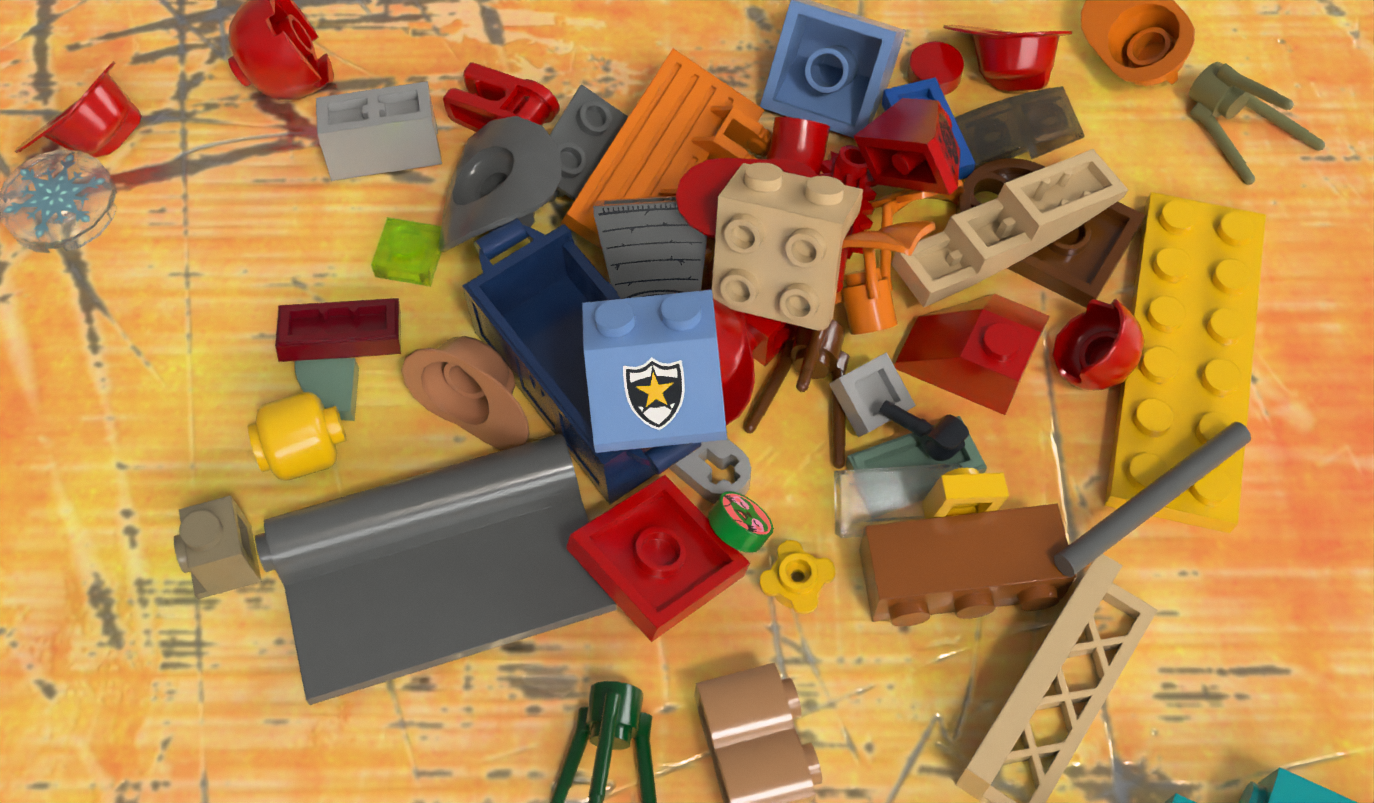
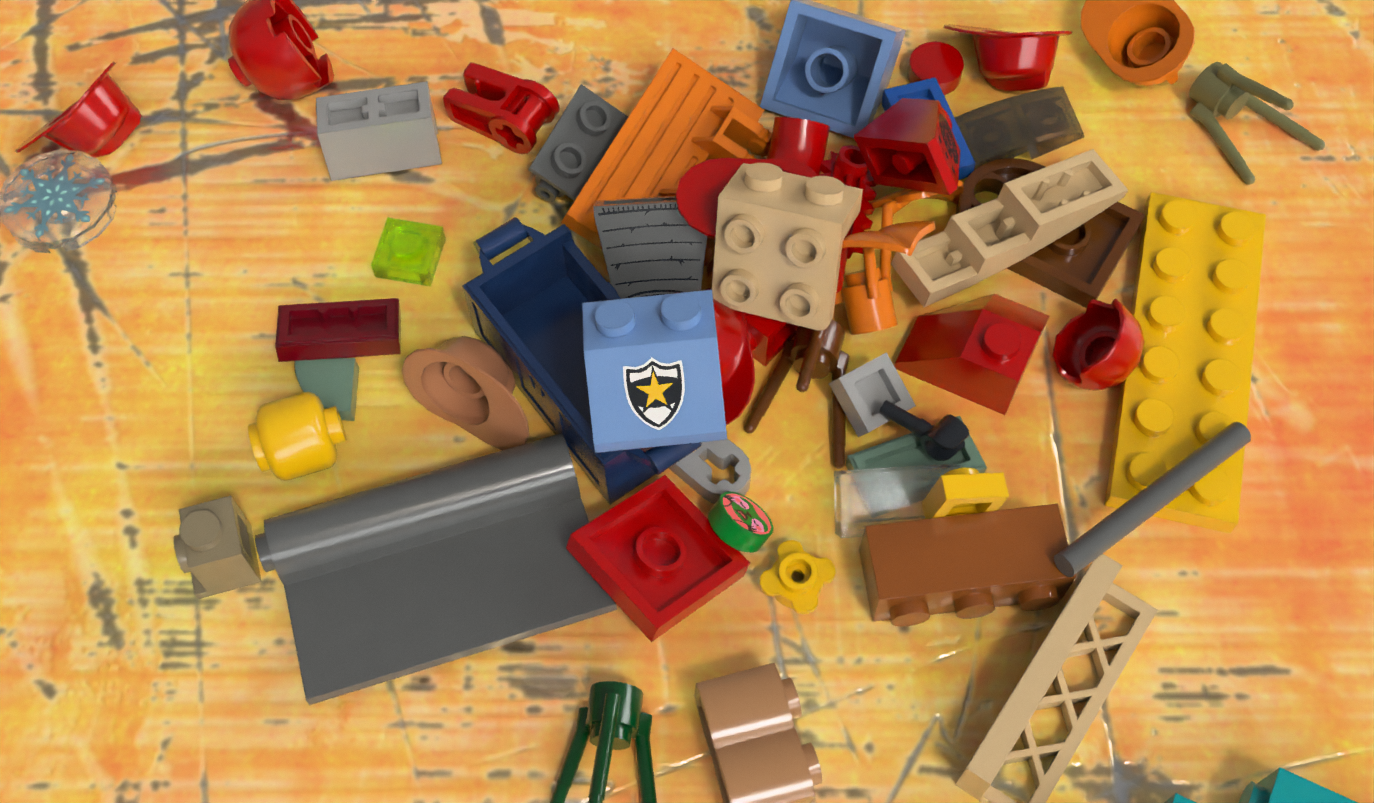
dark grey hat [438,116,562,252] -> none

